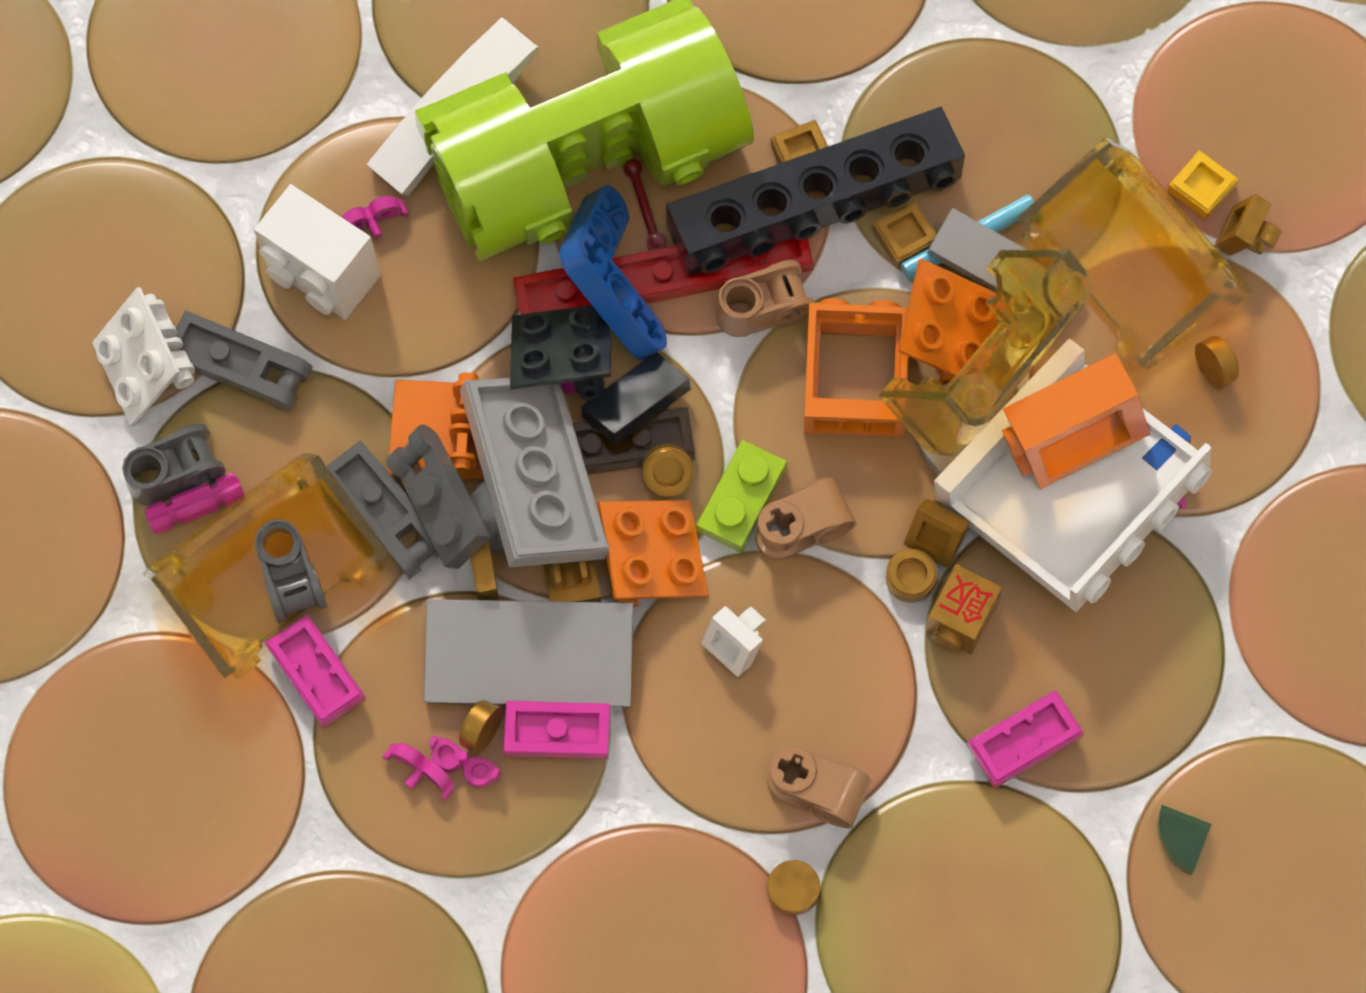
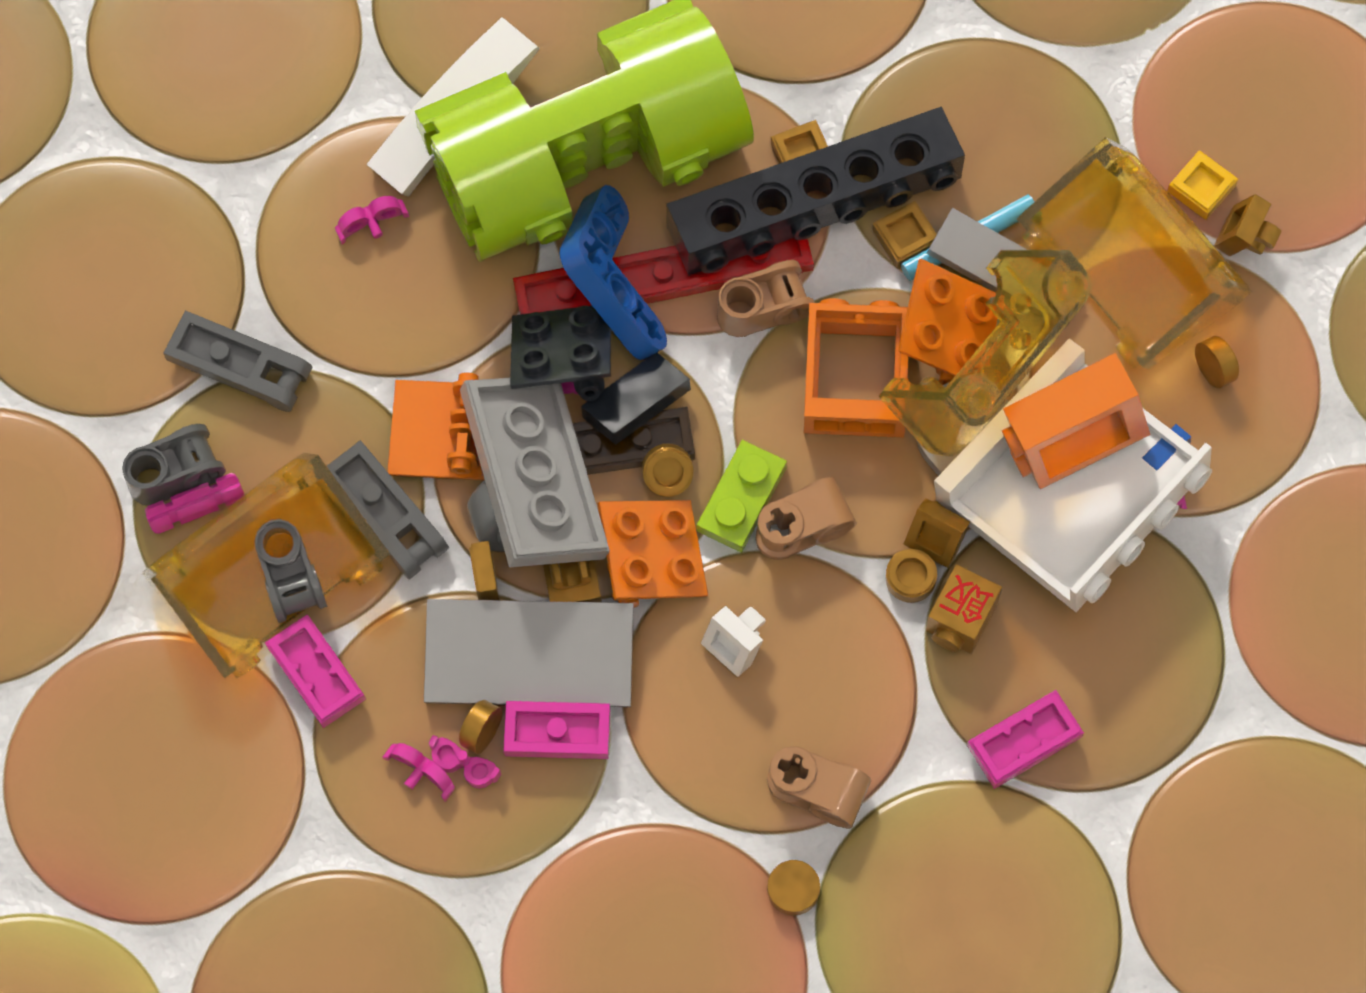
white hinge [92,287,195,426] -> none
white brick [254,184,381,320] -> none
dark grey plate [386,424,491,569] -> none
dark red hinge [623,159,666,251] -> none
clear green tile [1157,805,1212,876] -> none

